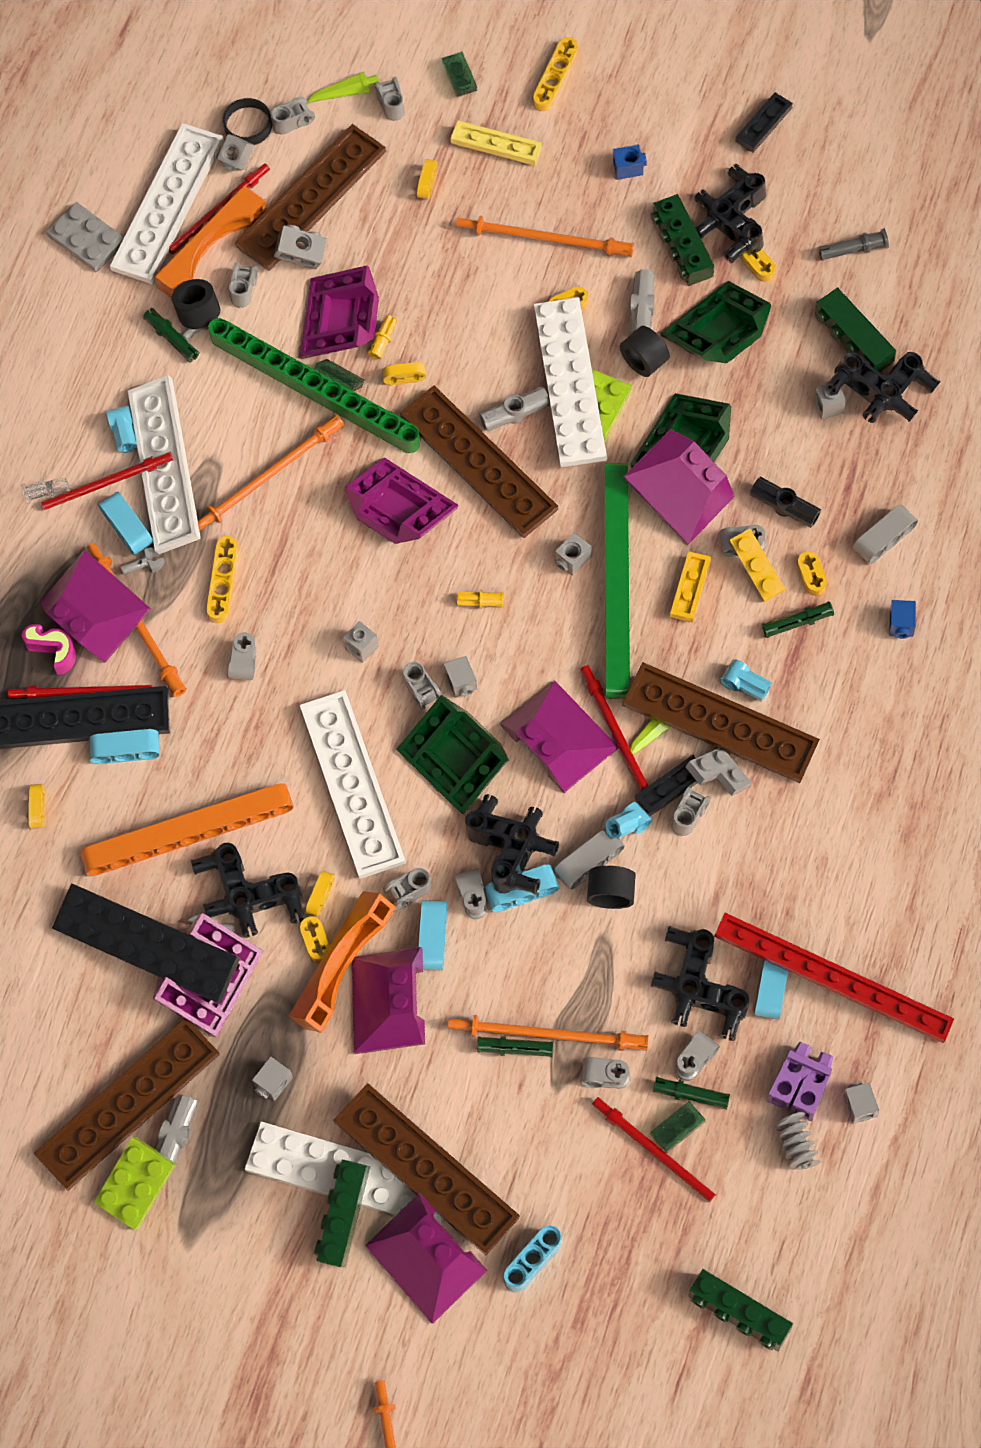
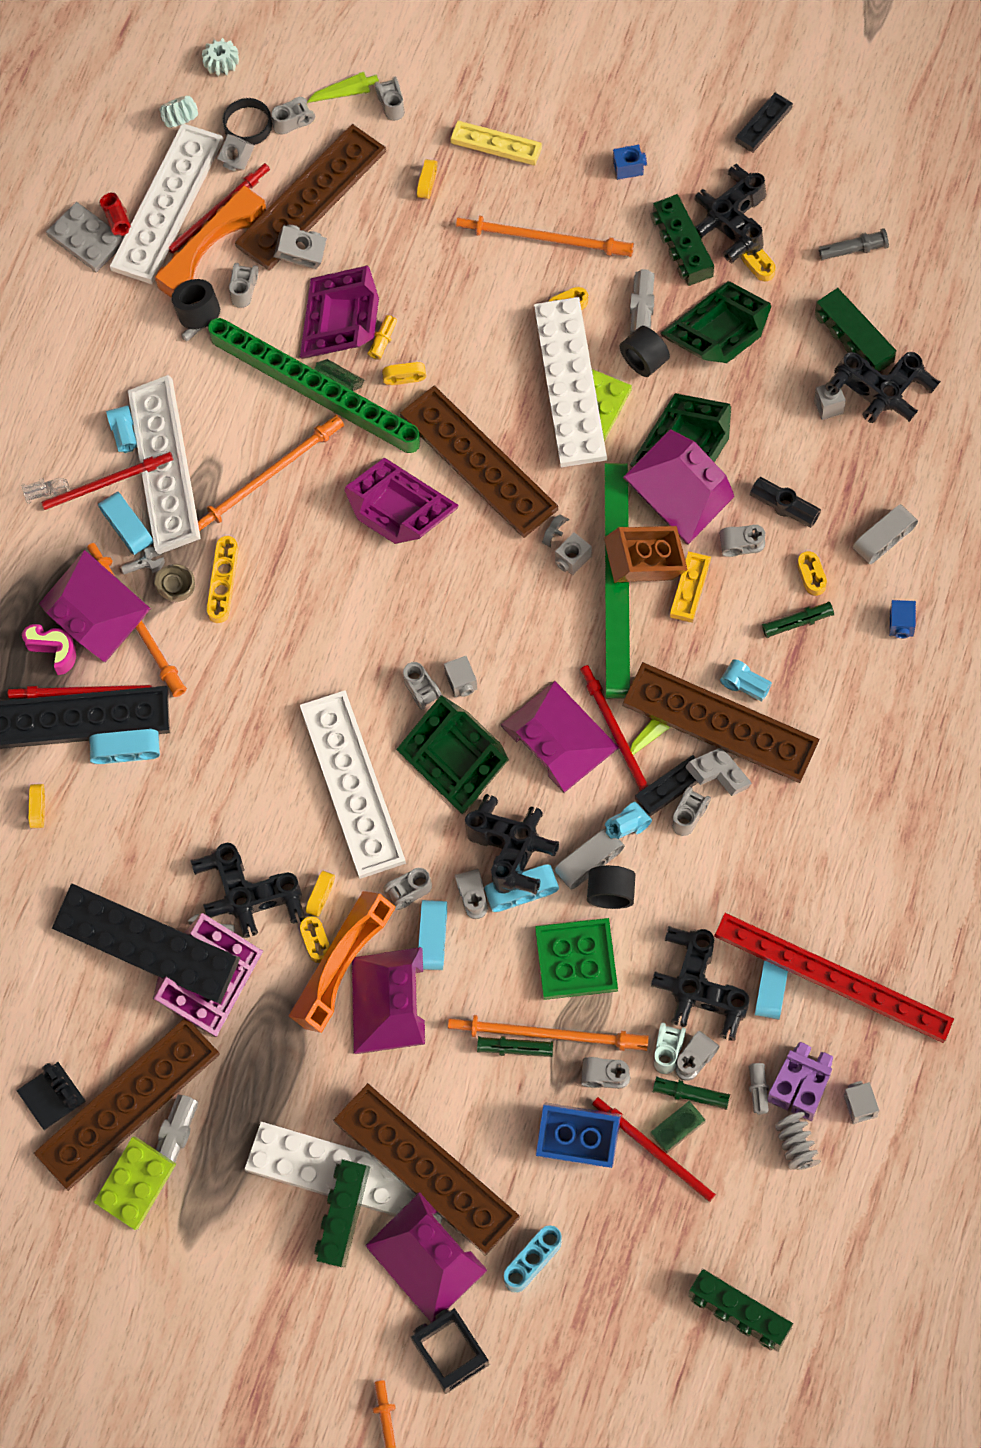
orange beam [80,783,294,876] -> none
dark green pin [143,308,199,362] -> none
light grey piece [228,632,257,681] -> none
light grey brick [252,1057,293,1101] -> none
light grey brick [343,621,379,663] -> none
clear green plate [442,52,477,97] -> none
yellow axle [457,590,504,609] -> none
light grey piece [479,386,550,432] -> none
yellow beam [533,37,578,111] -> none
yellow plate [729,529,785,602] -> none
none -> black hinge [17,1062,86,1130]
none -> red piece [99,192,131,236]
none -> dark tan hair [154,564,195,602]
none -> light aqua gear [159,96,198,128]
none -> light aqua gear [202,38,239,76]
none -> black window [411,1308,490,1394]
none -> green plate [535,918,618,1000]
none -> blue brick [536,1103,621,1168]
none -> dark grey piece [542,514,570,548]
none -> dark orange brick [604,526,688,582]
none -> light aqua piece [654,1022,686,1074]
none -> light grey axle [749,1063,769,1115]

